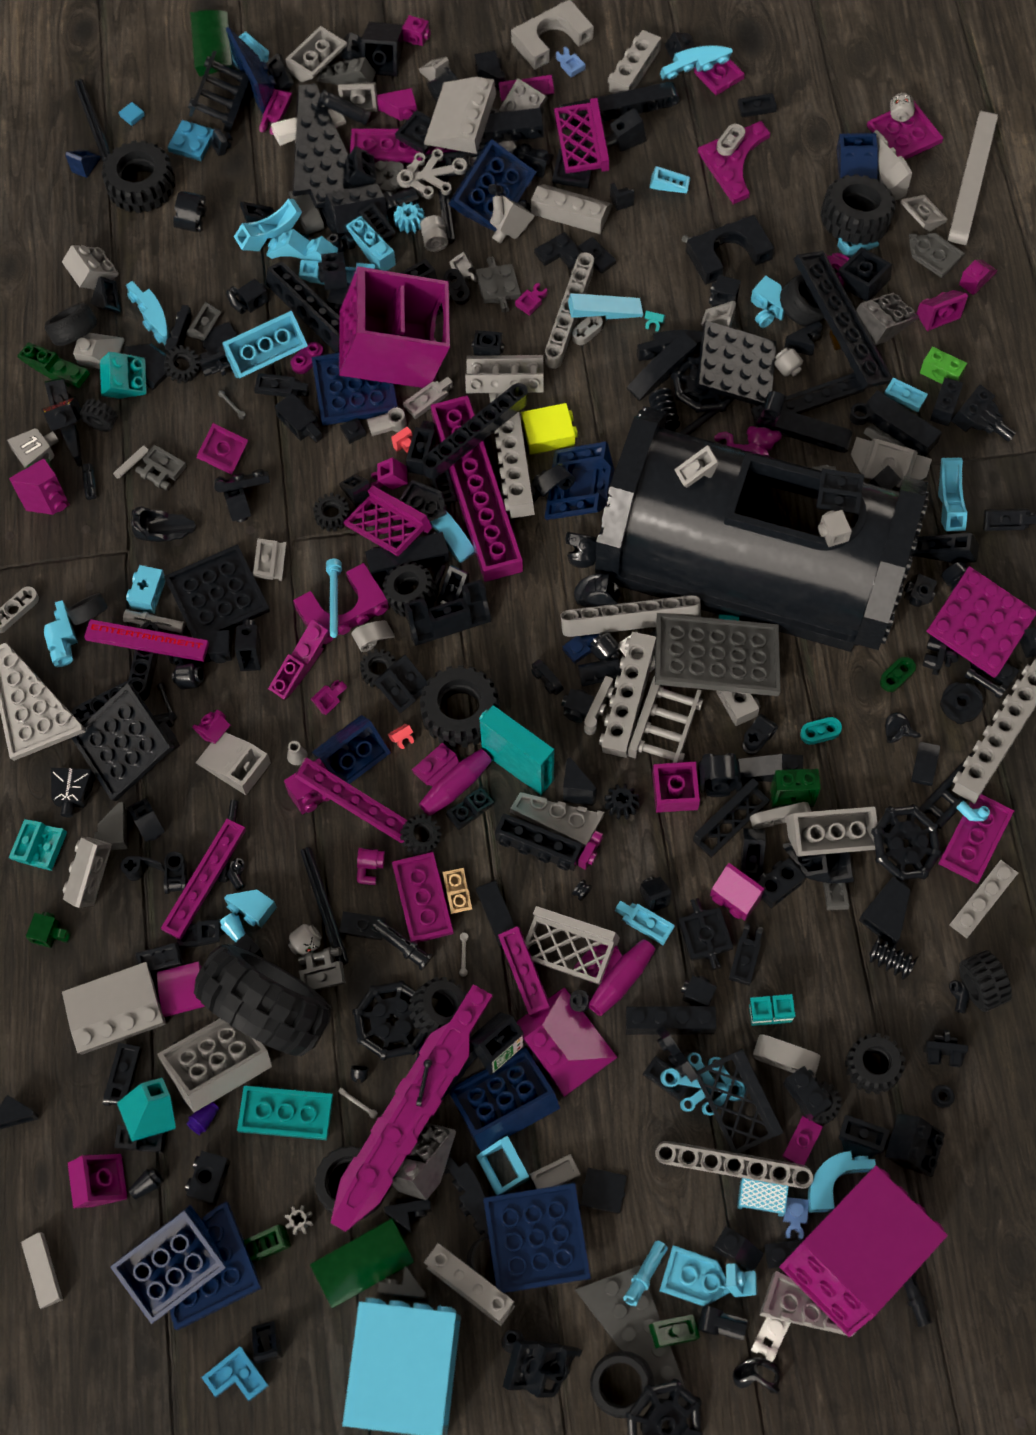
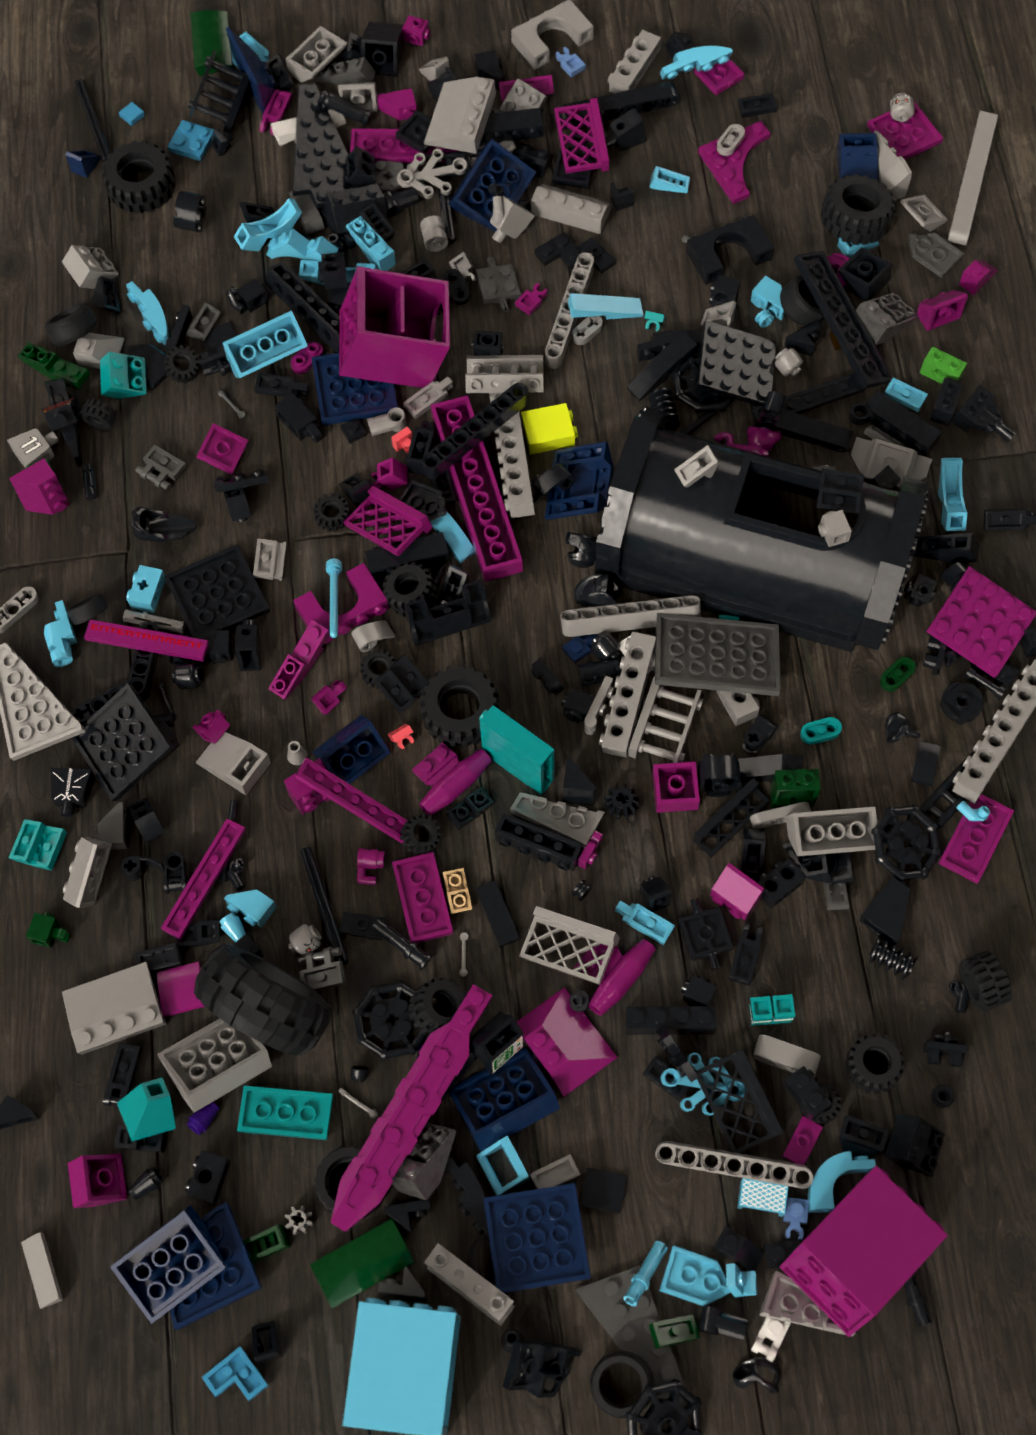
light grey tile [113,445,148,479] -> none
medium azure gear [394,202,425,234] -> none
black hinge [416,1059,432,1106] -> none
magenta plate [498,926,551,1016] -> none
light grey plate [949,860,1018,938] -> none

